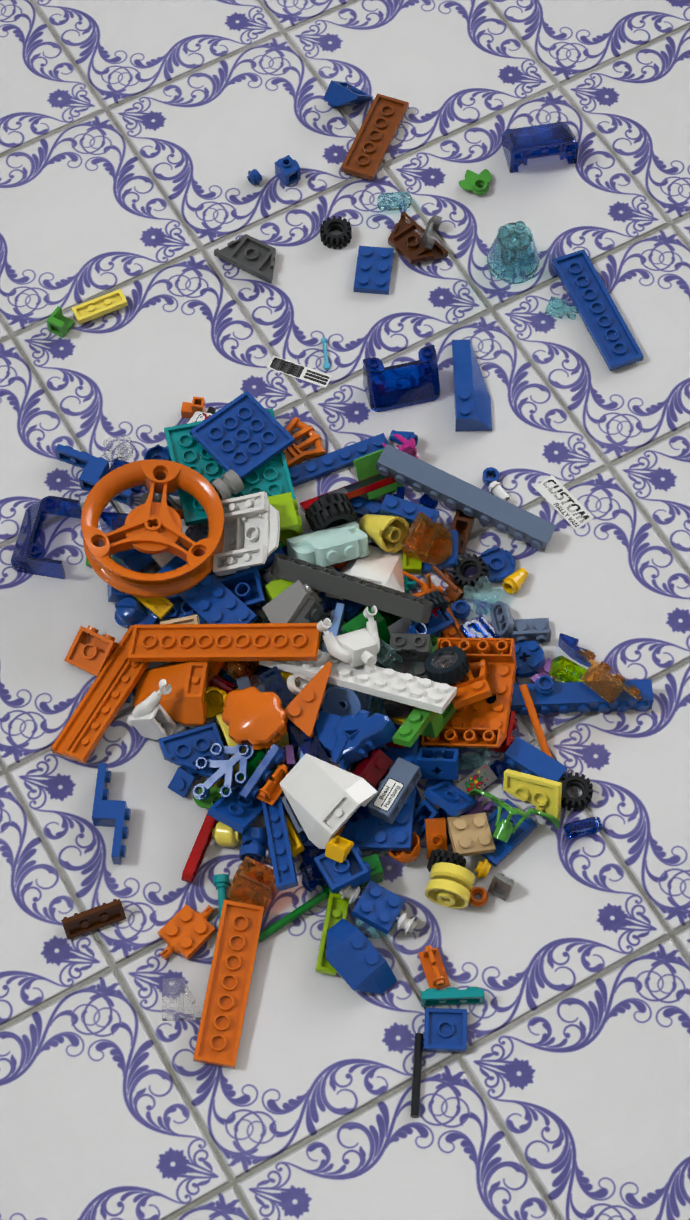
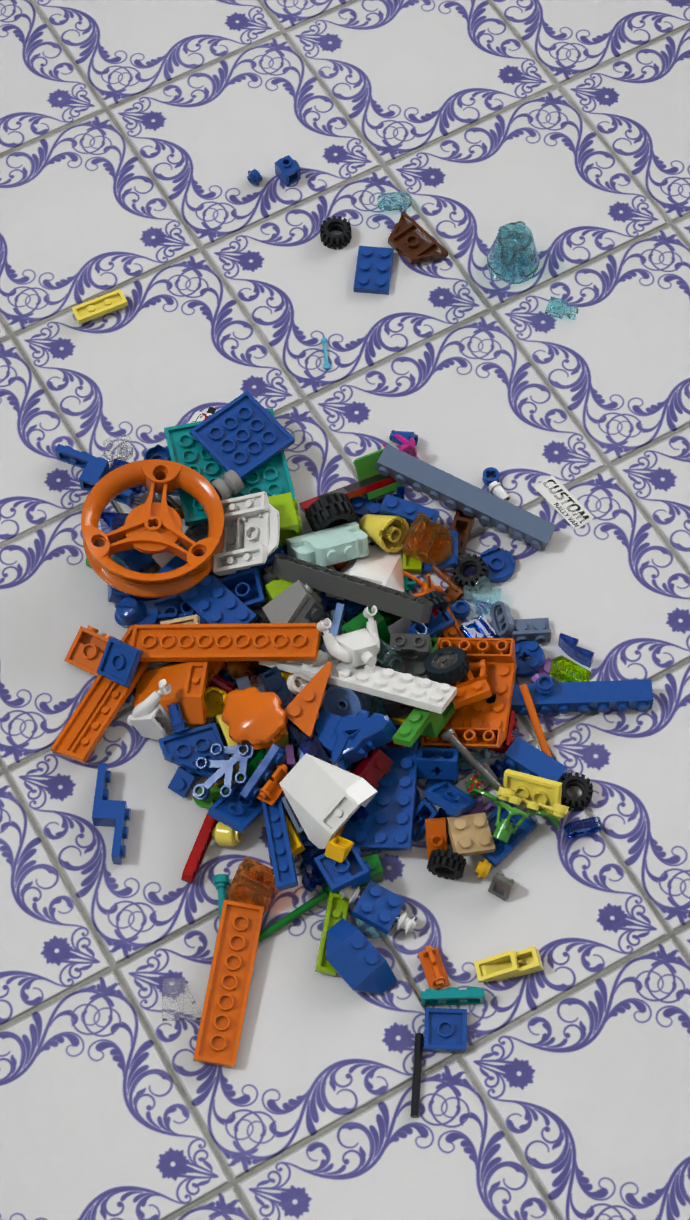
clear blue windscreen [11,496,82,579] -> none
bright green panel [46,306,75,338] -> none
reddish brown plate [61,899,126,940] -> none
yellow plate [133,596,174,620] -> none
orange plate [158,904,216,960] -> none
orange piece [181,397,206,419] -> none
dark grey wing [214,234,276,284] -> none
blue wheel [239,827,268,864] -> none
sticker [267,356,332,388] -> none
orange plate [284,417,327,468] -> none
blue plate [288,433,390,487] -> none
blue slope [323,80,373,108] -> none
dark orange plate [341,93,409,181] -> none
clear blue windscreen [363,345,440,412] -> none
sand blue brick [368,757,422,825] -> none
orange hair [387,832,421,864] -> none
clear blue plate [420,494,438,509] -> none
flat silver bar [423,215,442,250] -> none
light yellow wheel [425,862,475,909] -> none
blue wedge [452,340,492,432] -> none
bright green plate [459,169,492,195] -> none
orange plate [469,887,488,907] -> none
clear blue windscreen [501,121,578,173] -> none
yellow cone [502,568,528,594] -> none
blue plate [552,249,644,371] -> none
clear orange bracket [578,649,644,704] -> none
none -> blue tile [97,637,143,688]
none -> blue pin [167,702,190,733]
none -> flat silver bar [441,727,503,791]
none -> light yellow slope [474,946,544,983]
none -> light yellow plant [495,786,569,818]

